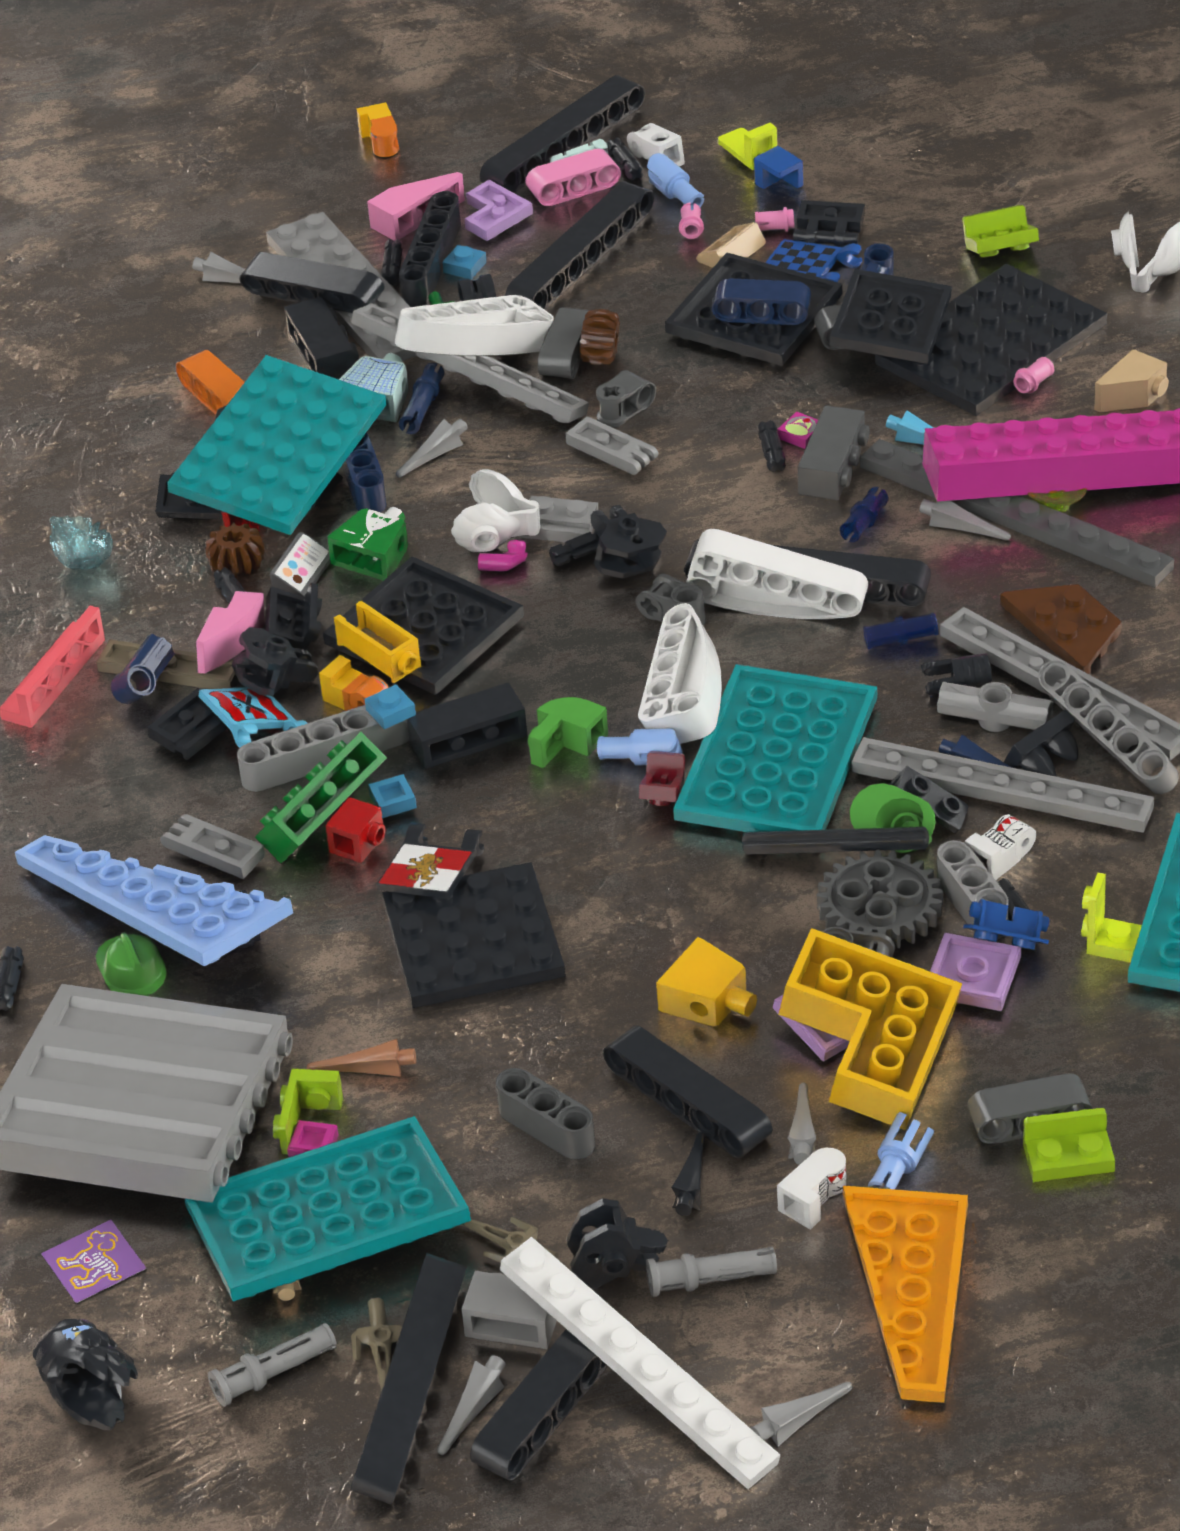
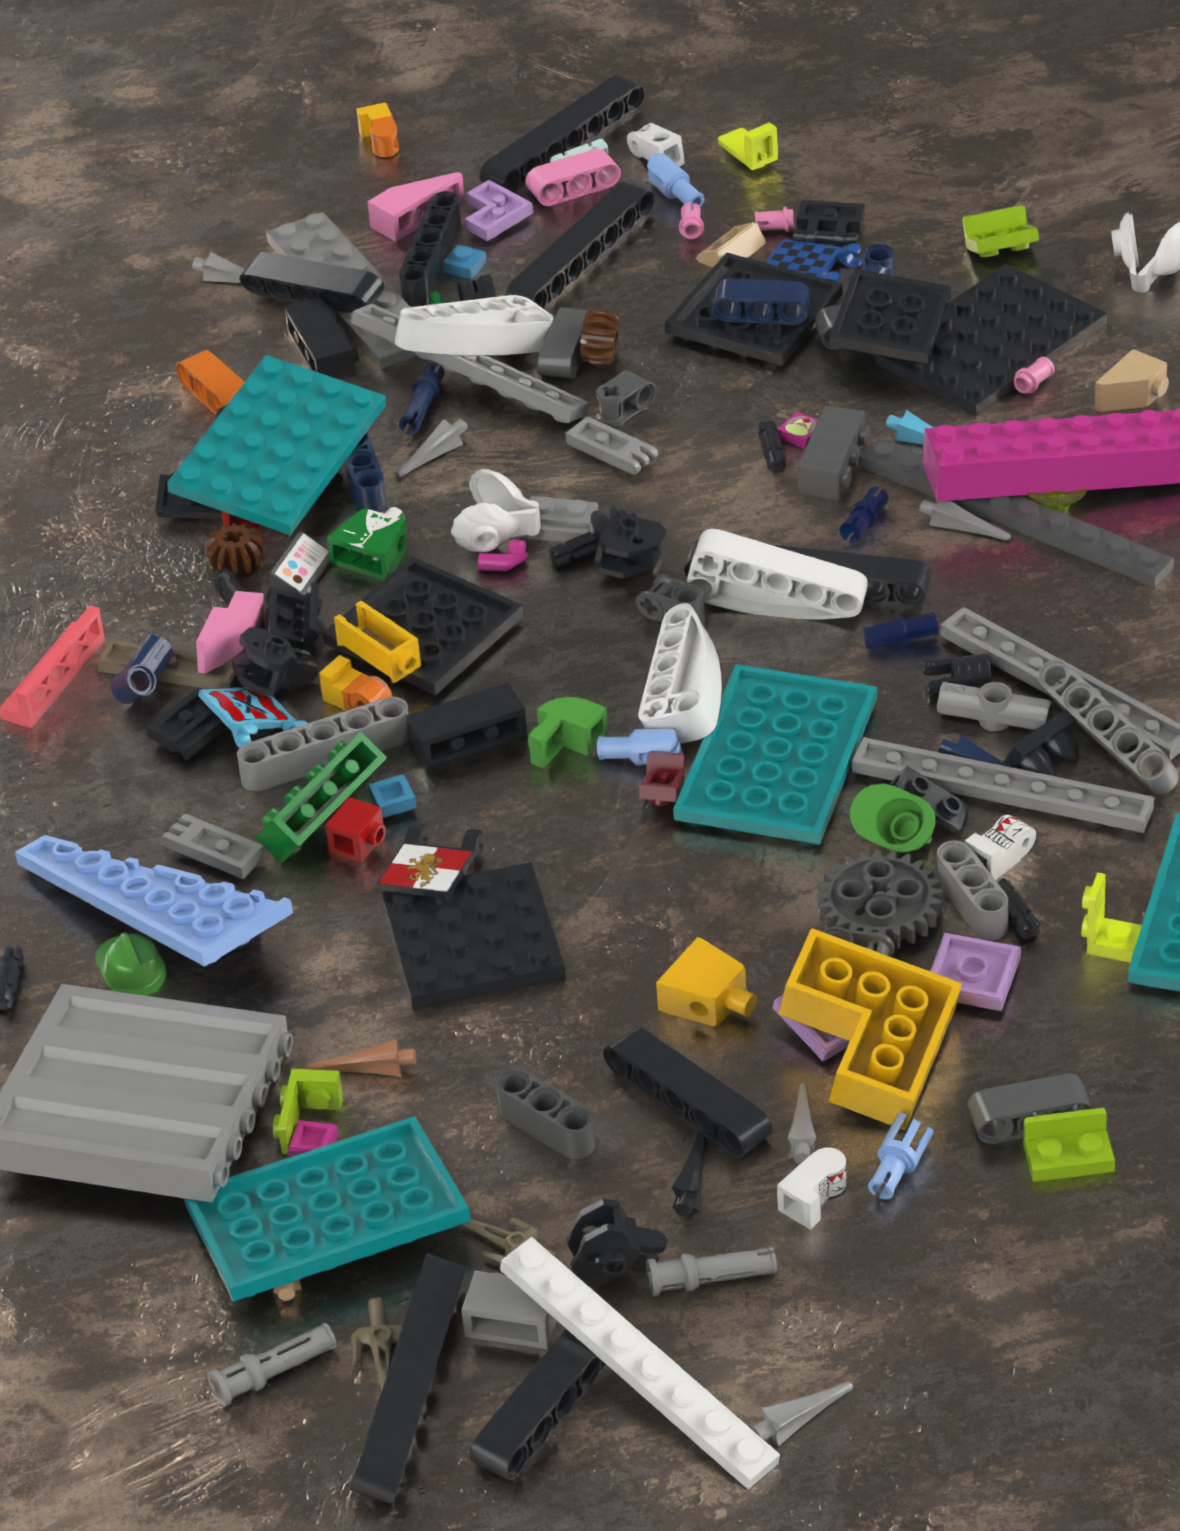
black head [33,1319,138,1430] -> none
medium lavender sticker [41,1219,147,1303] -> none
clear light blue hair [49,516,113,570] -> none
light aqua torso [339,353,408,422] -> none
dark azure plate [364,685,416,730] -> none
black axle [381,239,403,286] -> none
light grey piece [437,1355,506,1455] -> none
black axle [607,137,643,181] -> none
black axle [742,827,929,854] -> none
blue panel [754,146,803,189] -> none
light orange wing [843,1186,968,1403] -> none
blue hinge [963,899,1049,950] -> none
reddish brown wing [1000,584,1122,674] -> none

